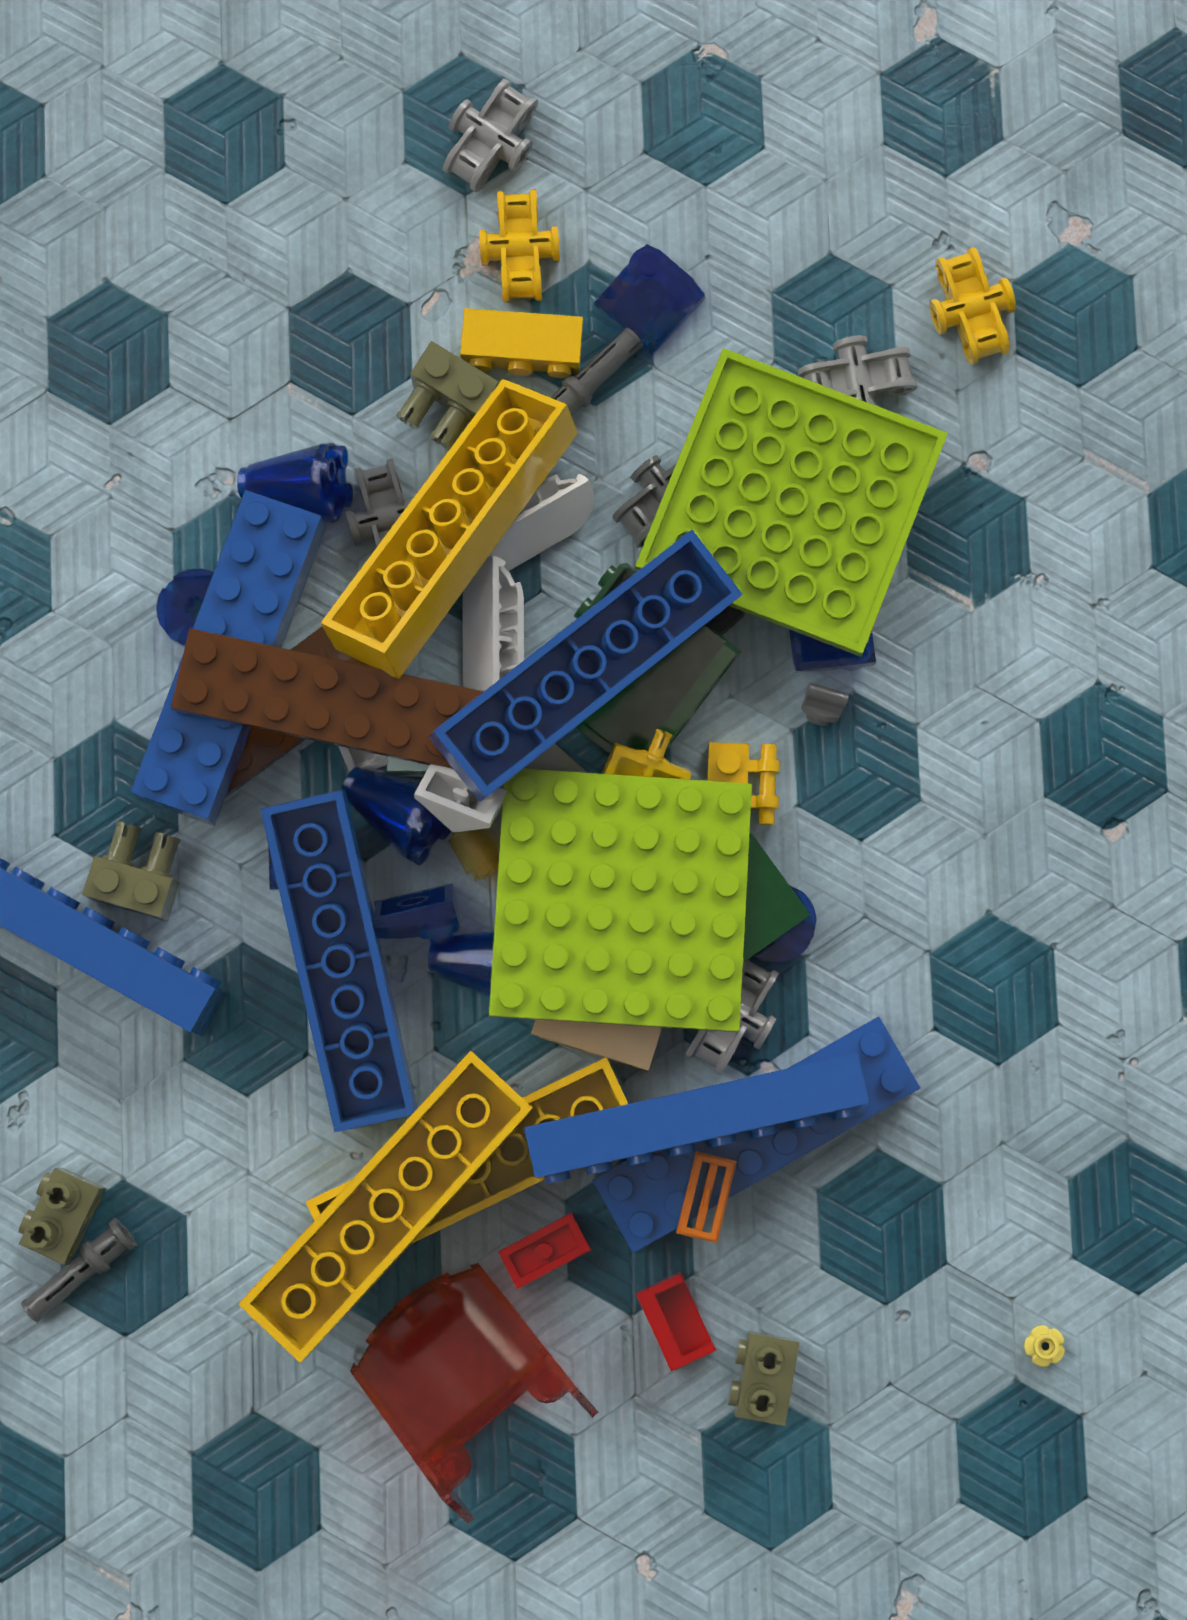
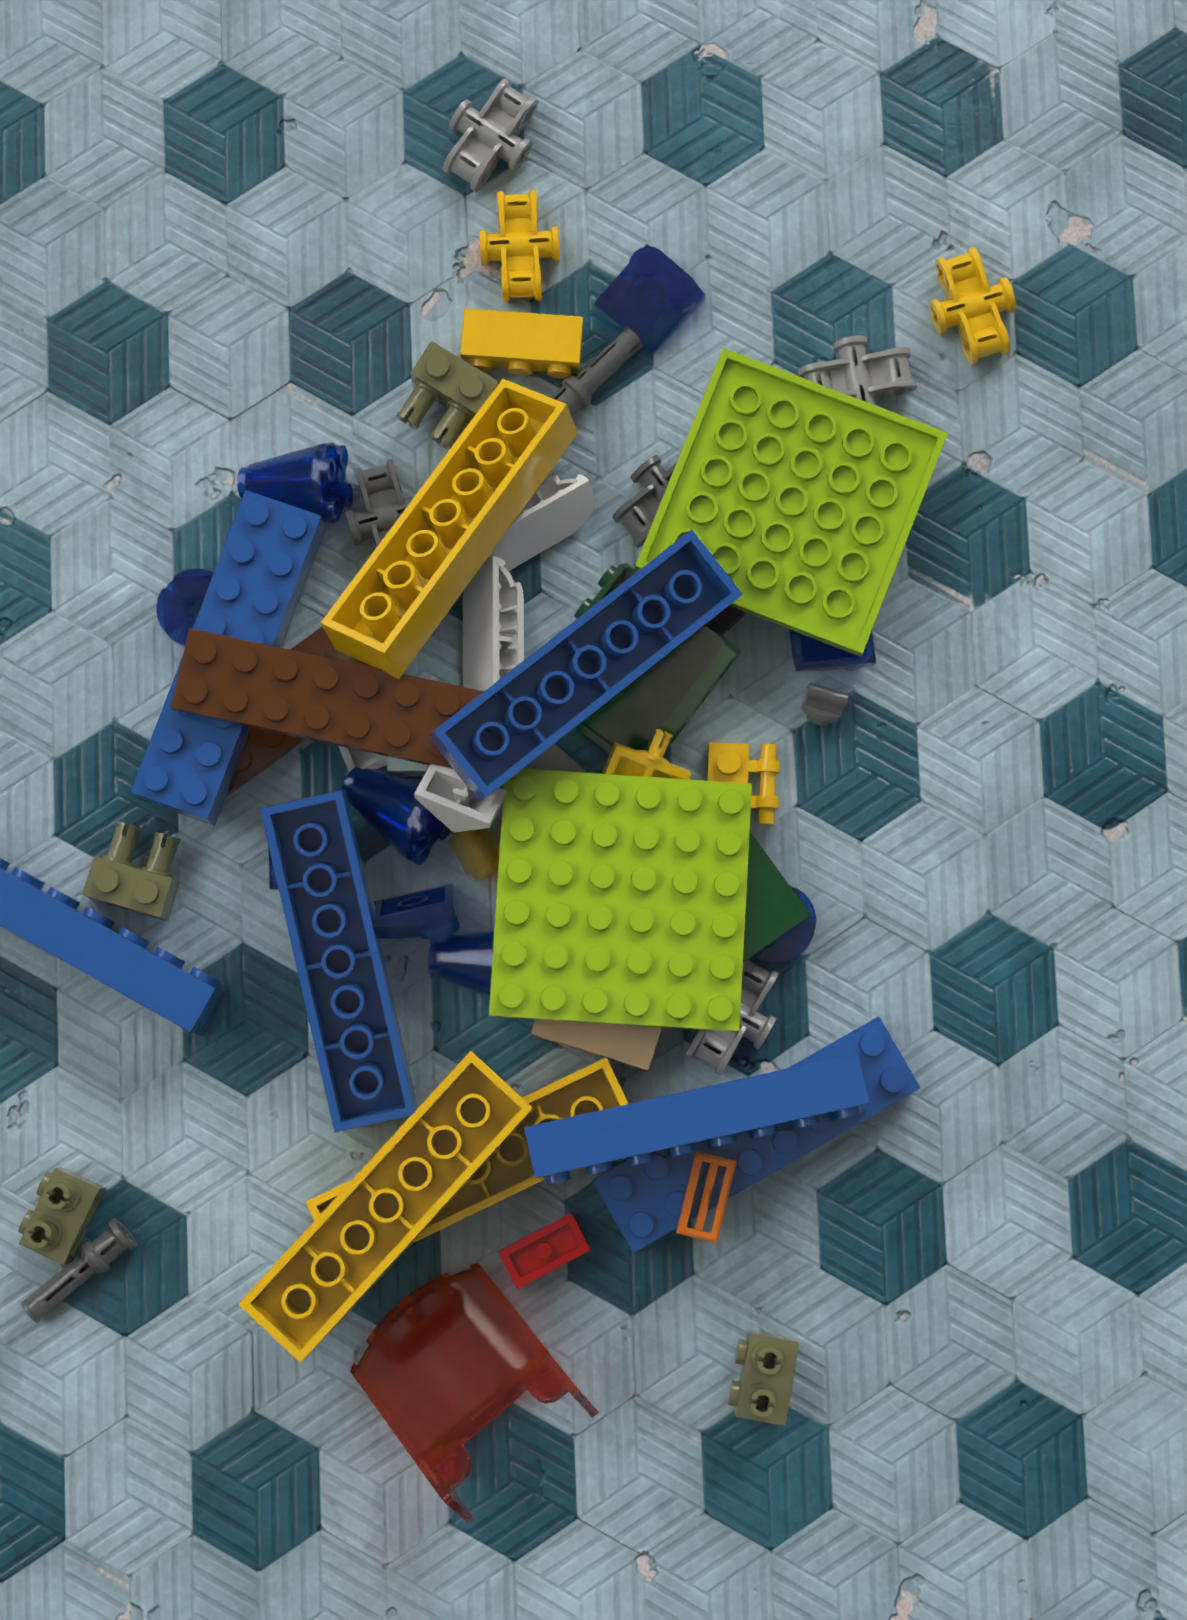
red panel [635,1272,716,1371] -> none
light yellow plate [1024,1325,1065,1367] -> none

